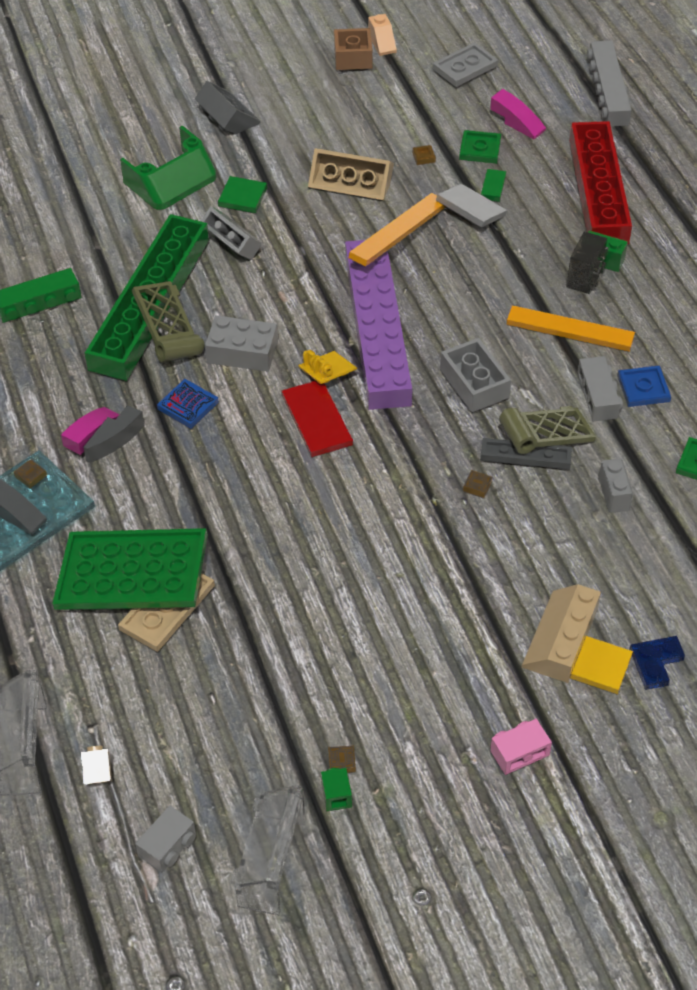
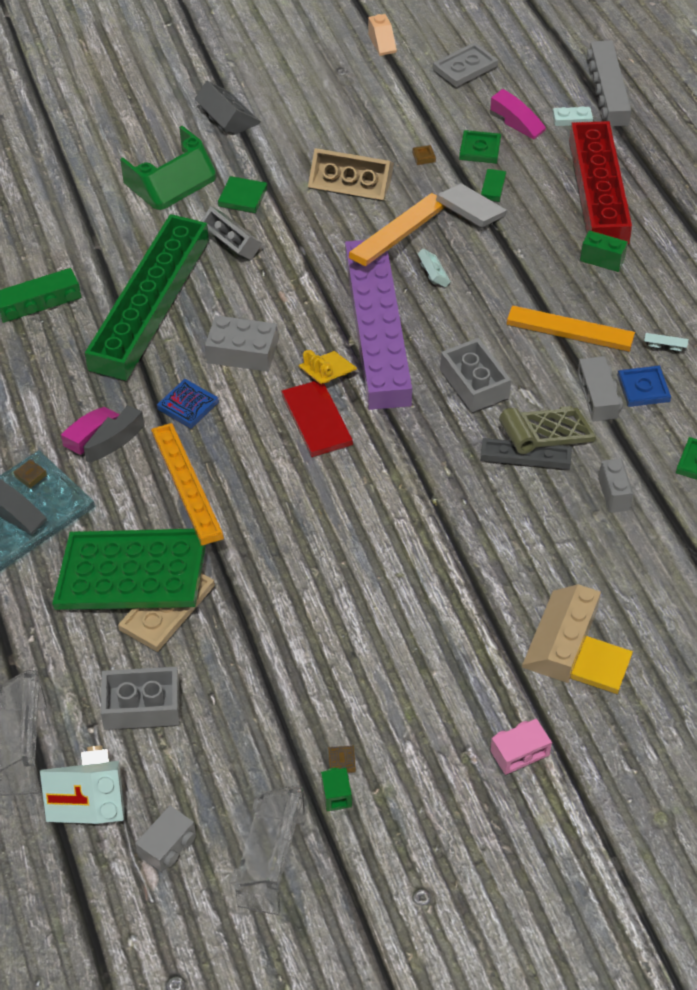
olive piece [132,281,204,362] -> none
medium nougat brick [334,28,372,70] -> none
pearl gold tile [463,470,493,498] -> none
clear smoke brick [566,231,609,294] -> none
clear blue plate [629,636,685,690] -> none
none -> light aqua slope [40,761,125,824]
none -> light grey brick [101,667,180,730]
none -> light orange tile [151,423,224,546]
none -> light aqua plate [418,249,451,287]
none -> light aqua plate [552,106,593,126]
none -> light aqua plate [644,333,689,351]

